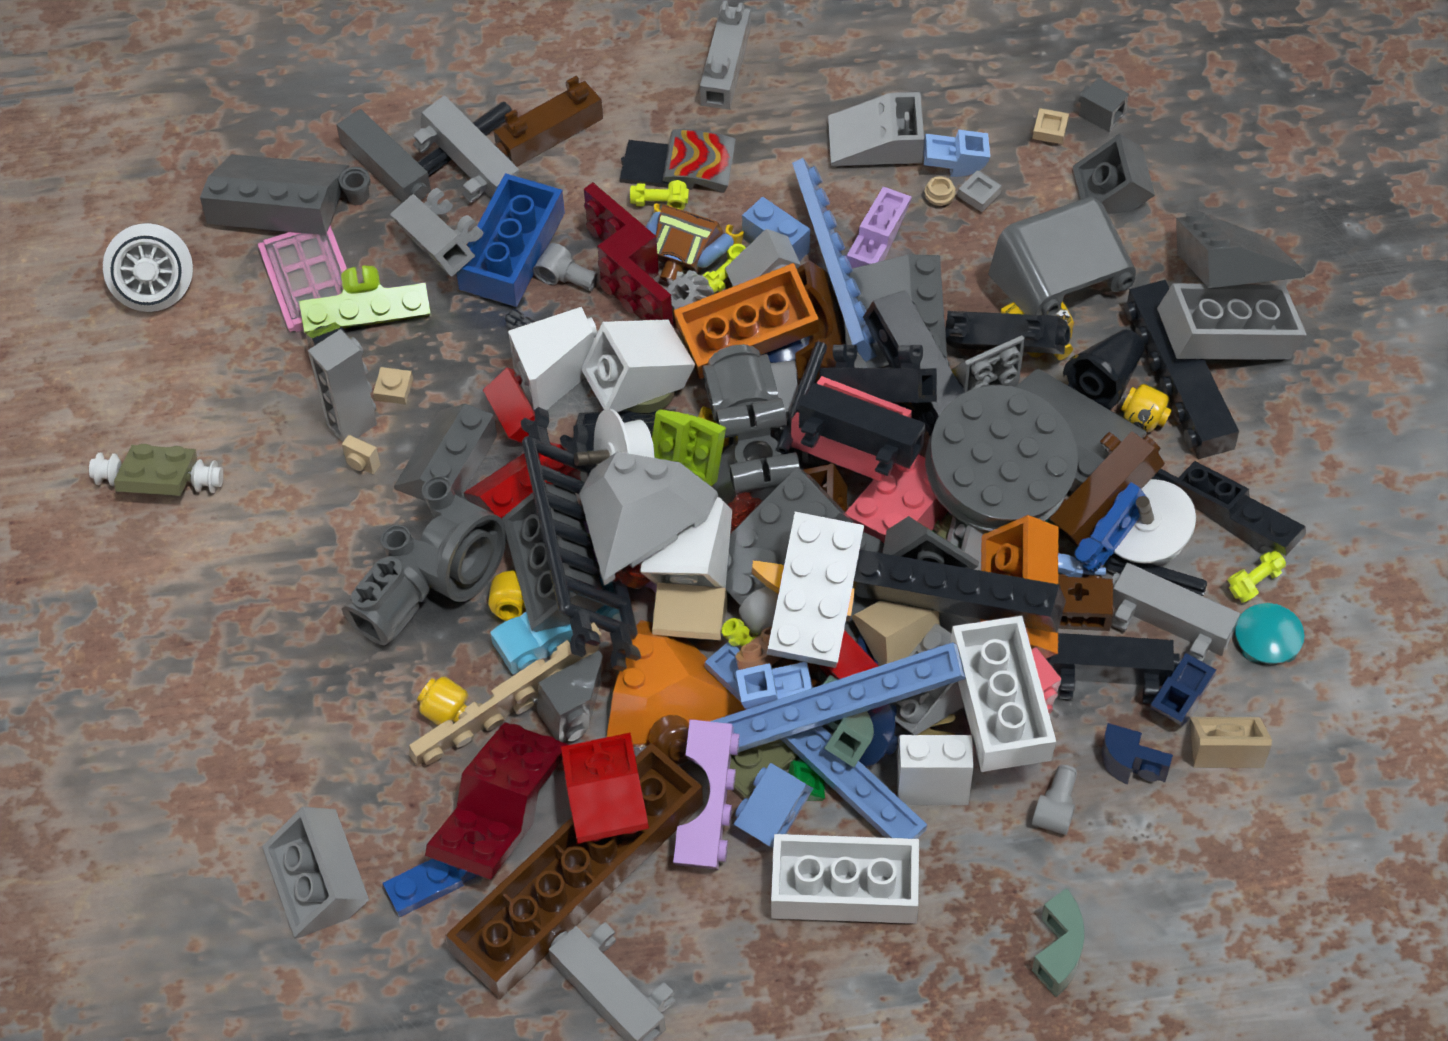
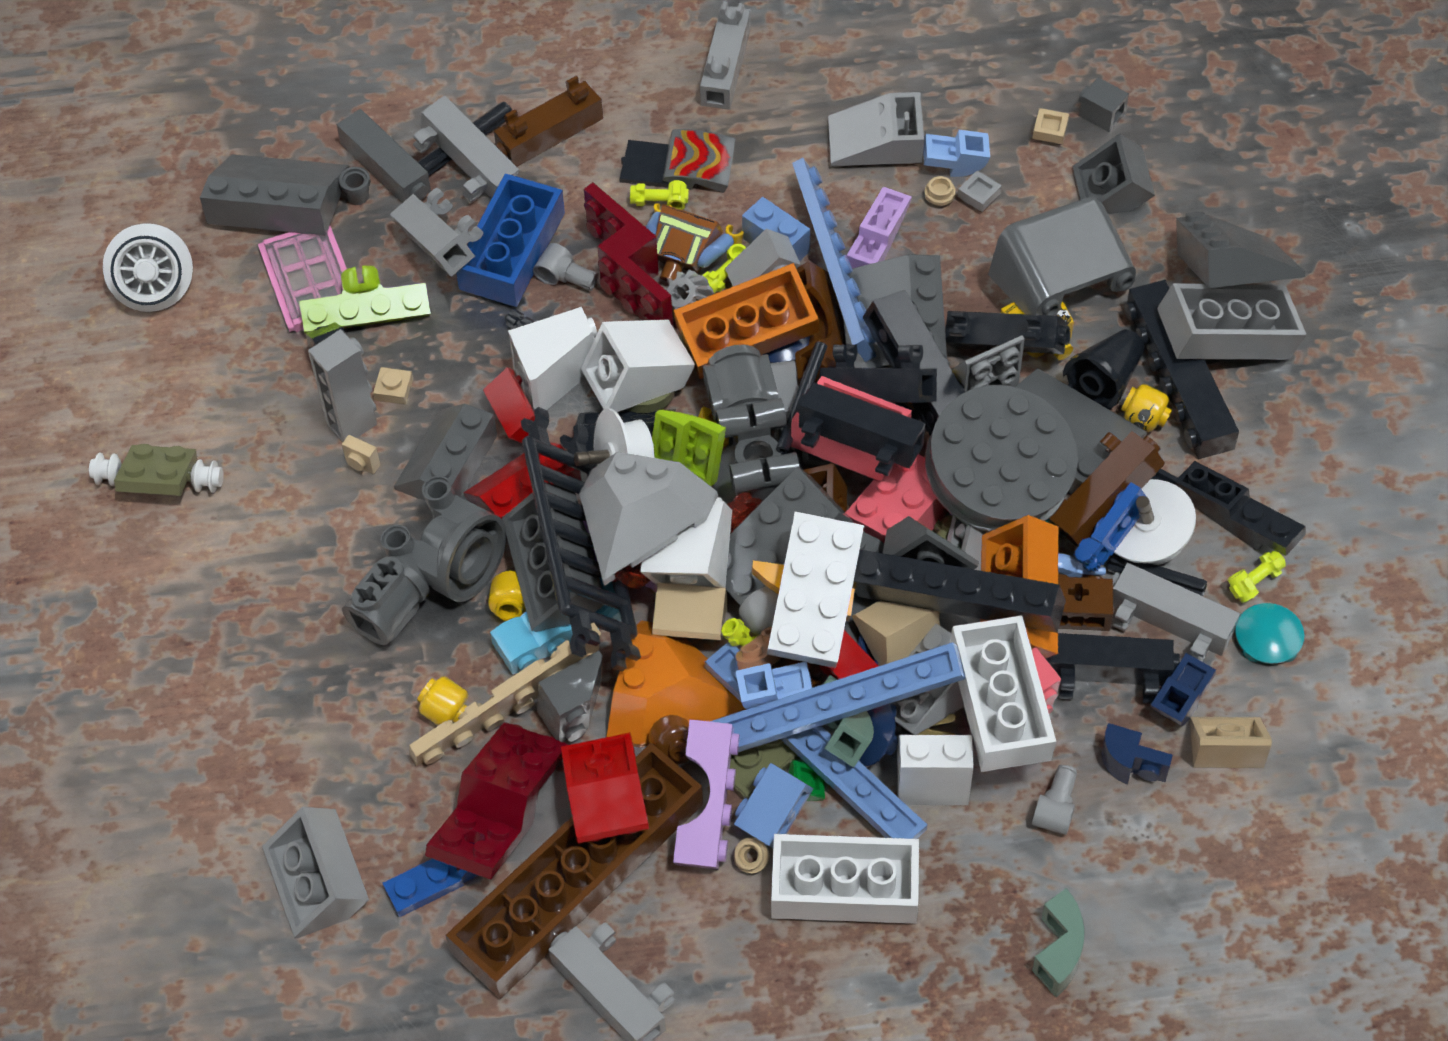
none -> tan plate [734,838,770,874]

